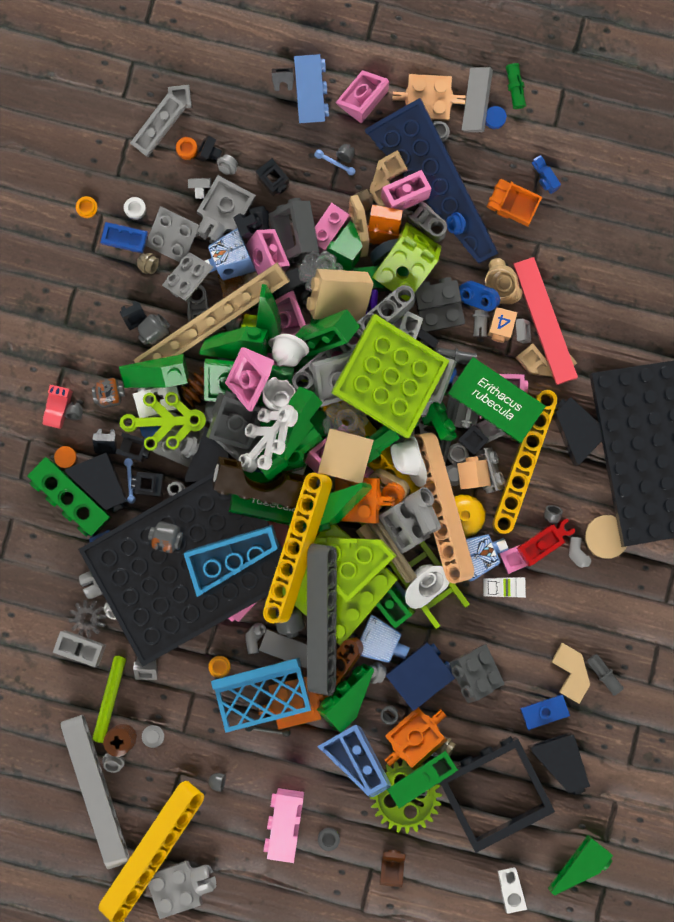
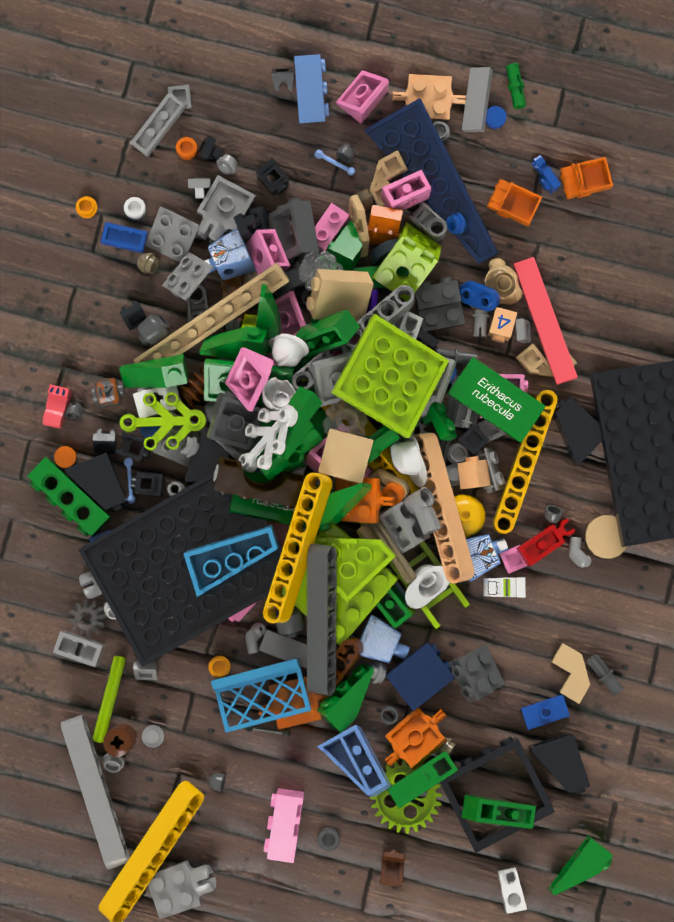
dark grey head [148,521,183,553] -> none
none -> green slope [462,795,536,829]
none -> orange piece [560,157,613,199]

